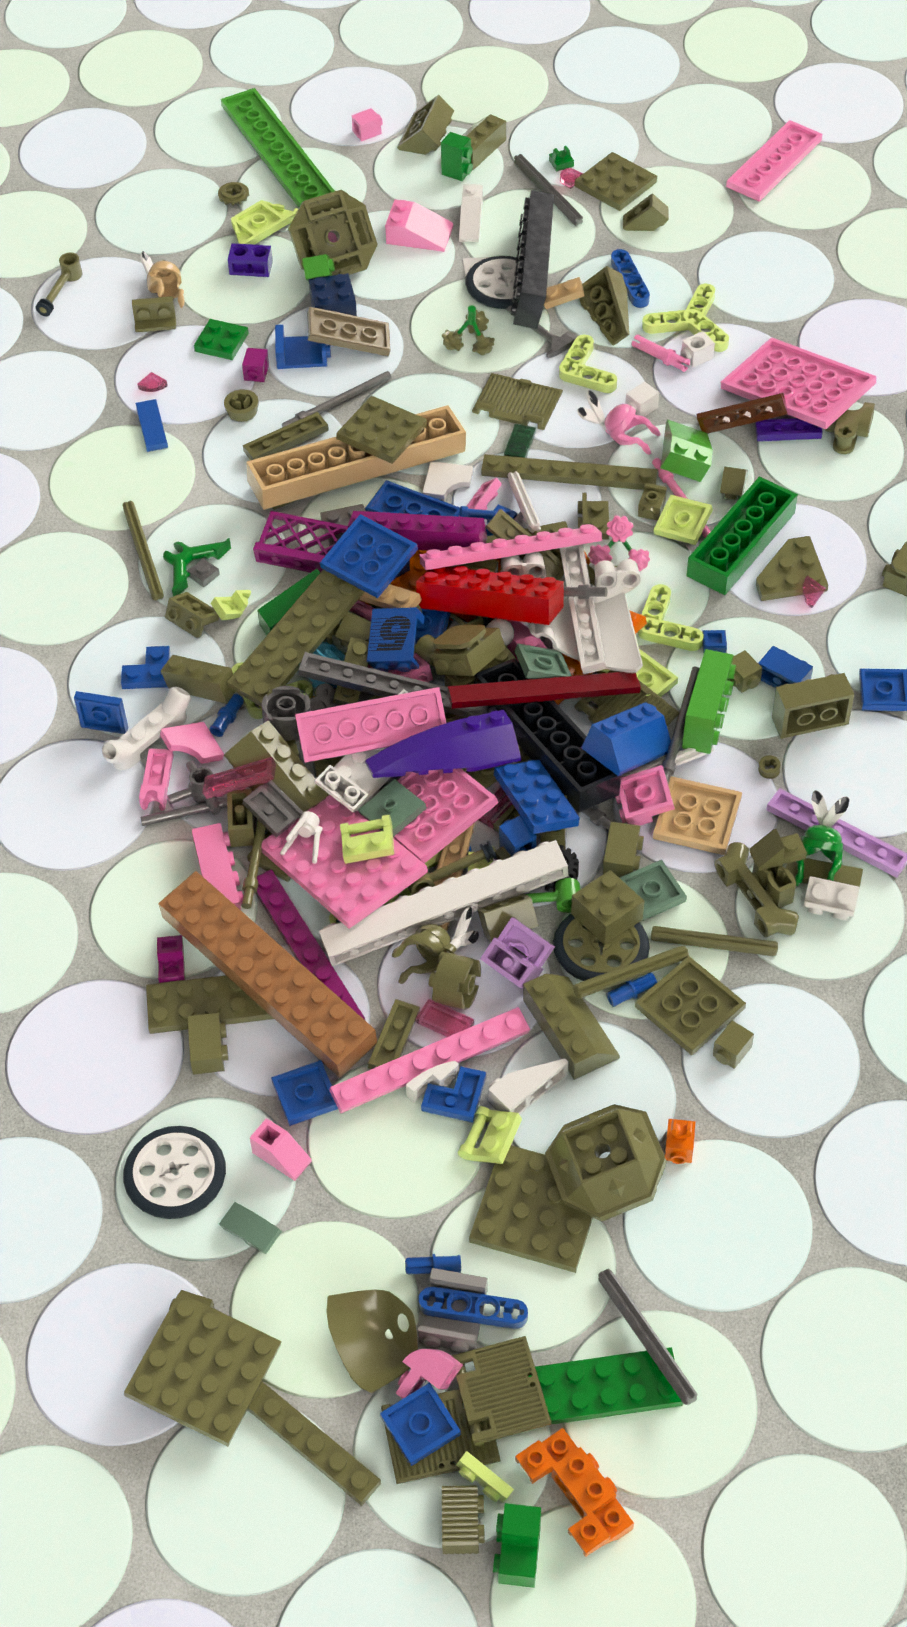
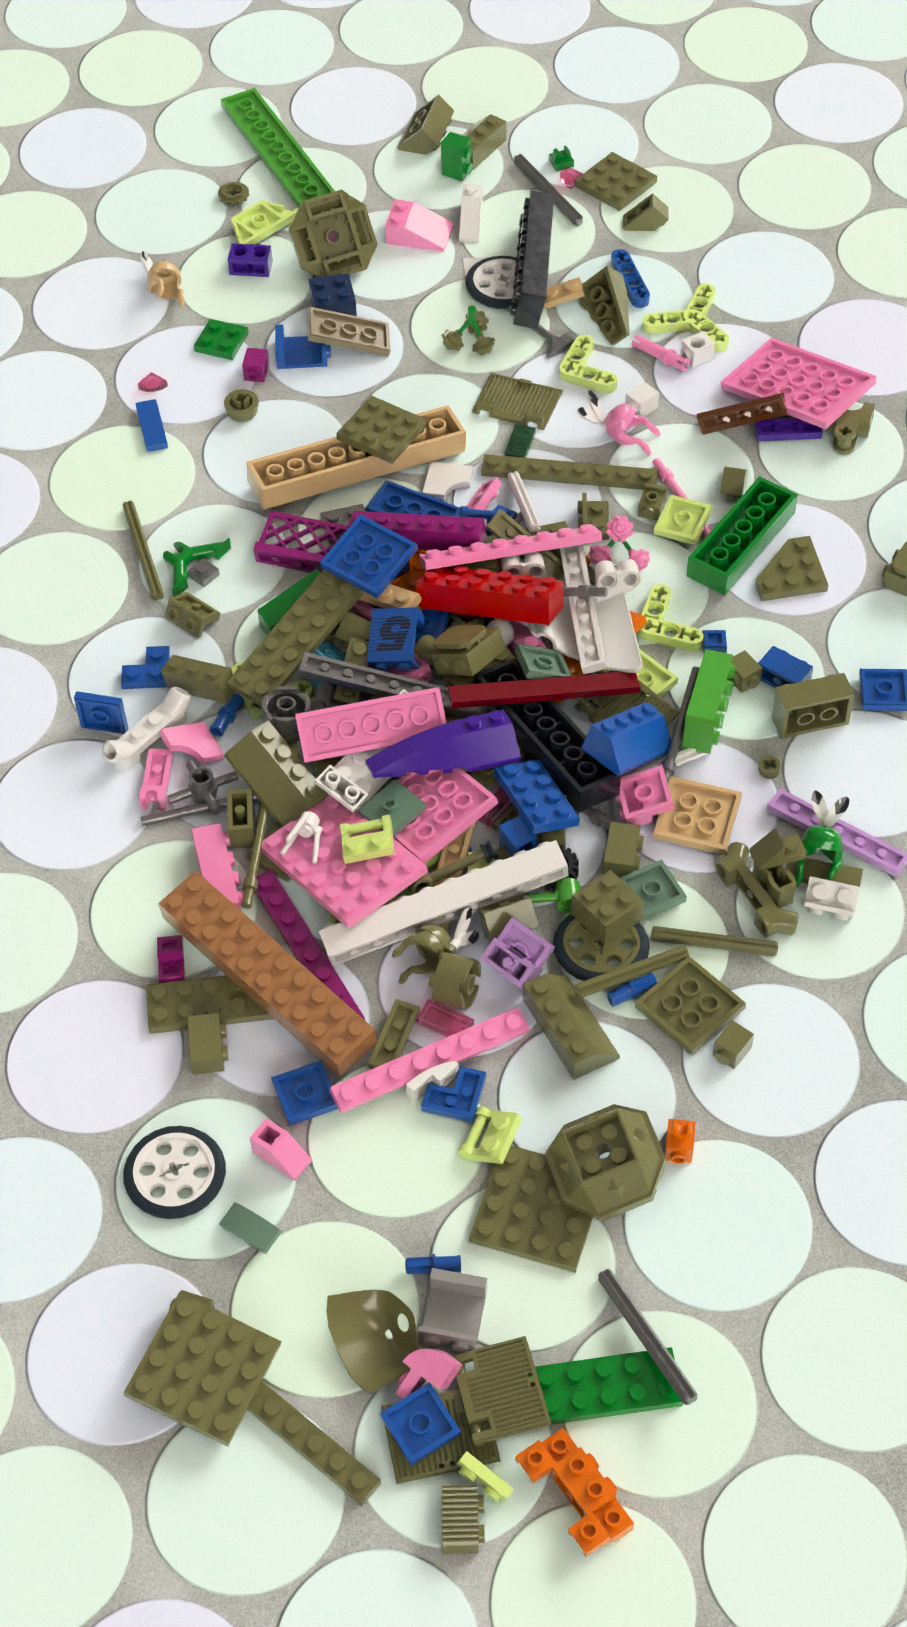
olive piece [35,252,83,317] -> none
olive bracket [132,296,176,332] -> none
clear pink plate [202,757,276,799] -> none
yellowish green slope [210,590,251,620] -> none
olive plate [243,412,329,460] -> none
flat silver plate [243,778,303,838] -> none
flat silver bar [282,371,391,427] -> none
bright green brick [302,254,335,280] -> none
bright pink brick [351,108,383,141] -> none
blue beam [419,1287,528,1329] -> none
white slope [488,1058,569,1115] -> none
green brick [493,1503,541,1588] -> none
bright green slope [660,419,713,482] -> none
bright pink plate [726,120,823,202] -> none
clear pink tile [802,575,826,608] -> none

